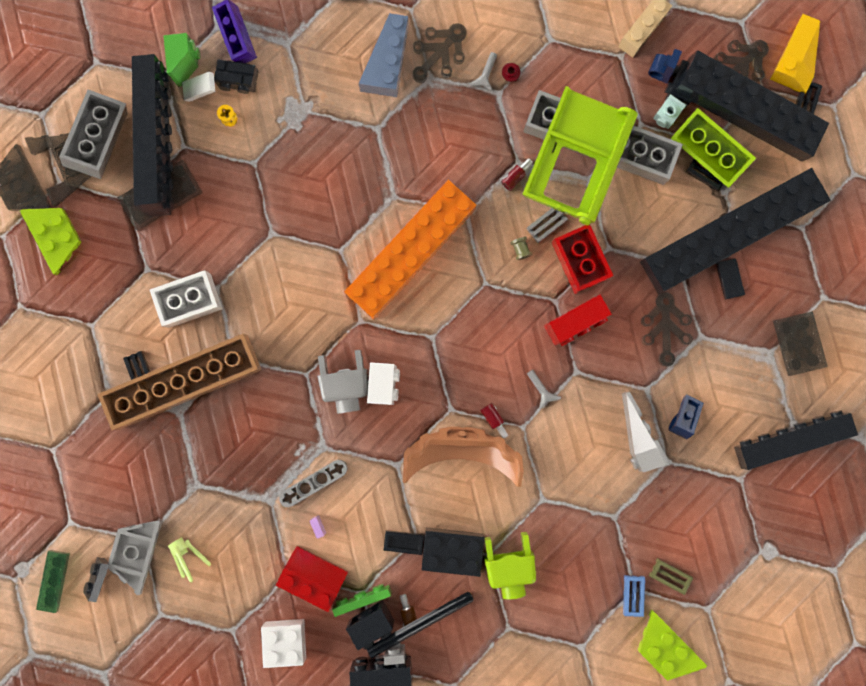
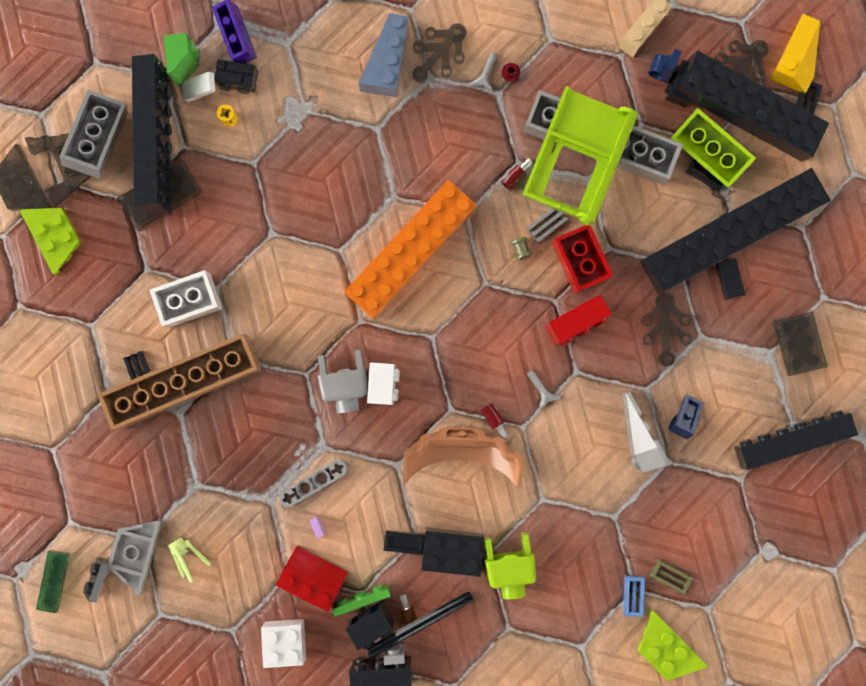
light aqua brick [653,94,686,129] -> none

